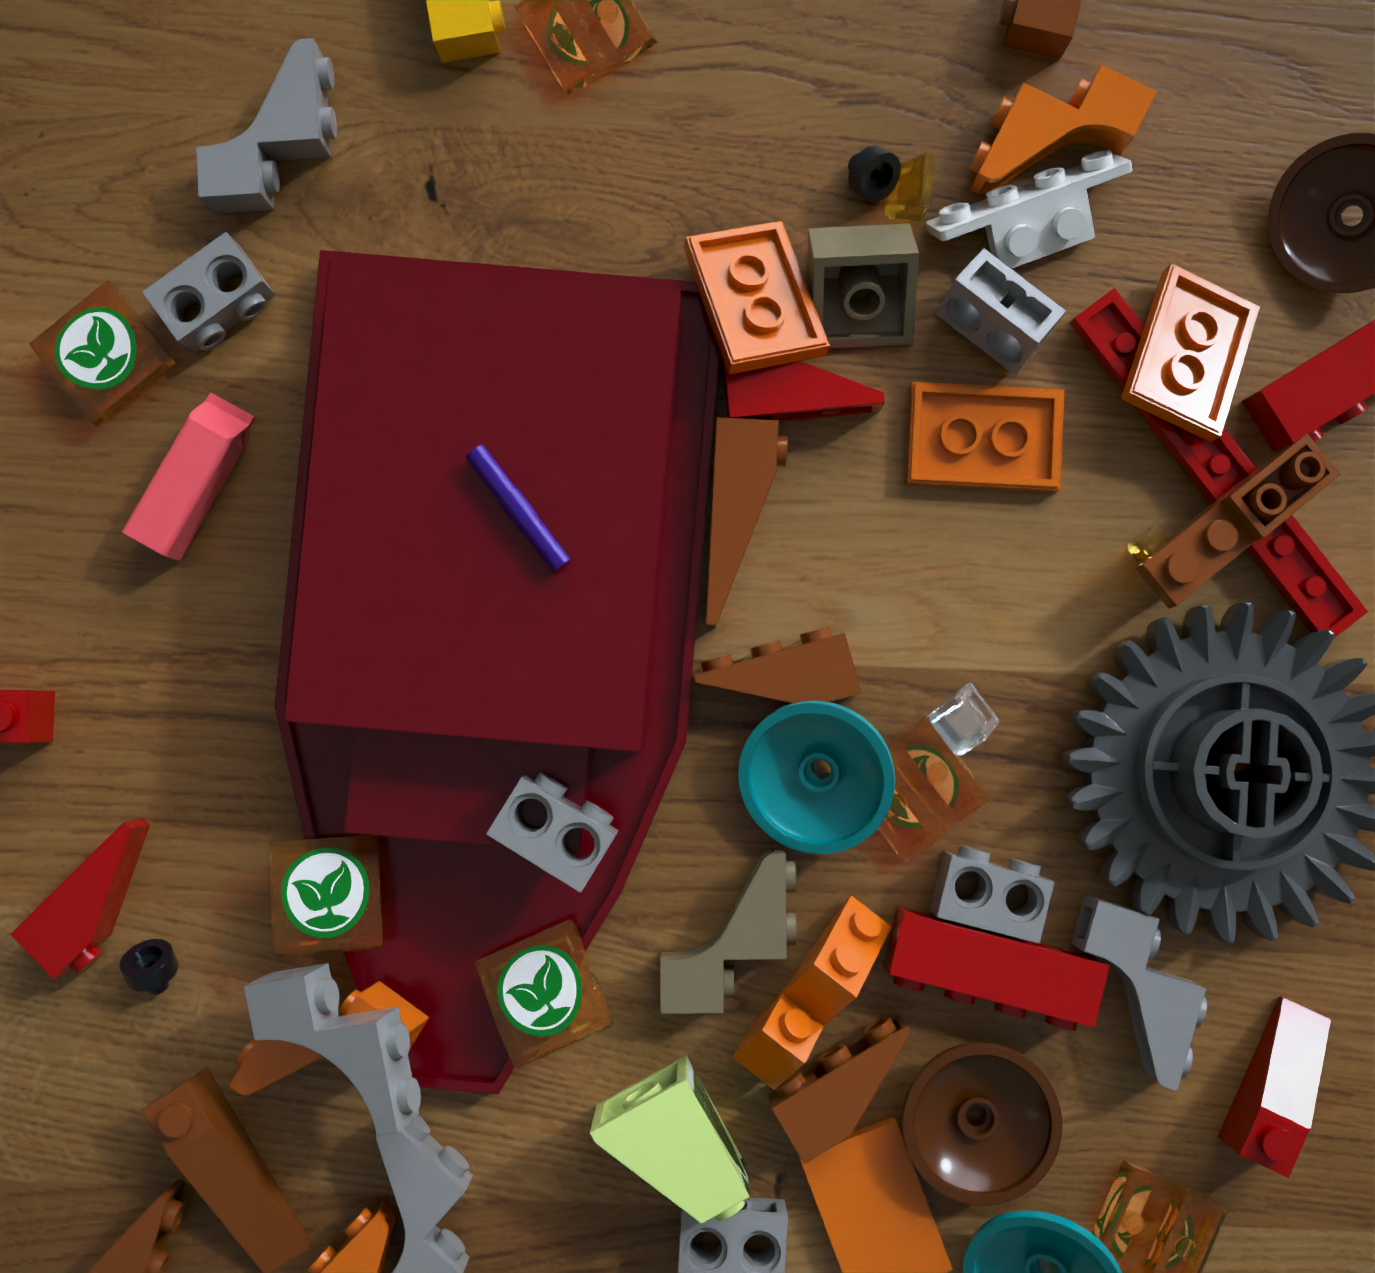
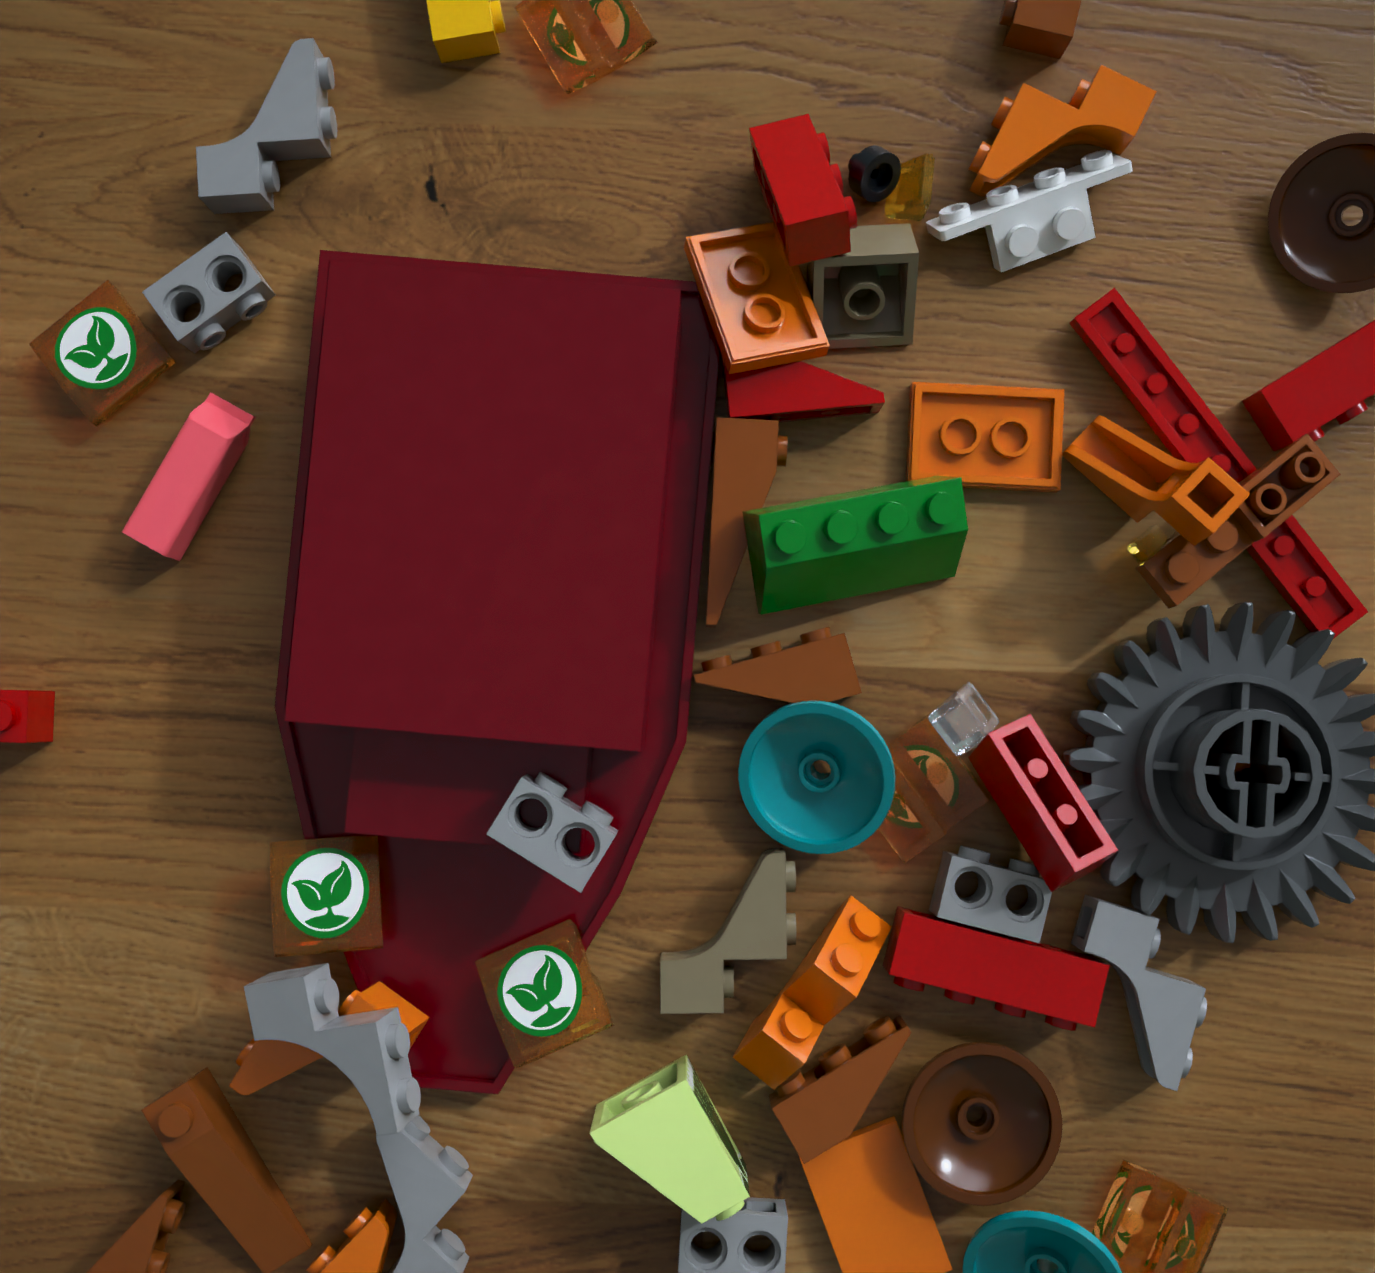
red slope [10,818,150,980] -> none
black tile [119,939,179,995] -> none
dark purple piece [465,444,571,573] -> none
light grey brick [936,248,1066,376] -> none
tile [1121,263,1260,442] -> none
red slope [1218,996,1331,1178] -> none
none -> green slope [742,476,968,615]
none -> red brick [749,114,857,267]
none -> red brick [968,714,1118,892]
none -> orange arch [1062,415,1250,546]

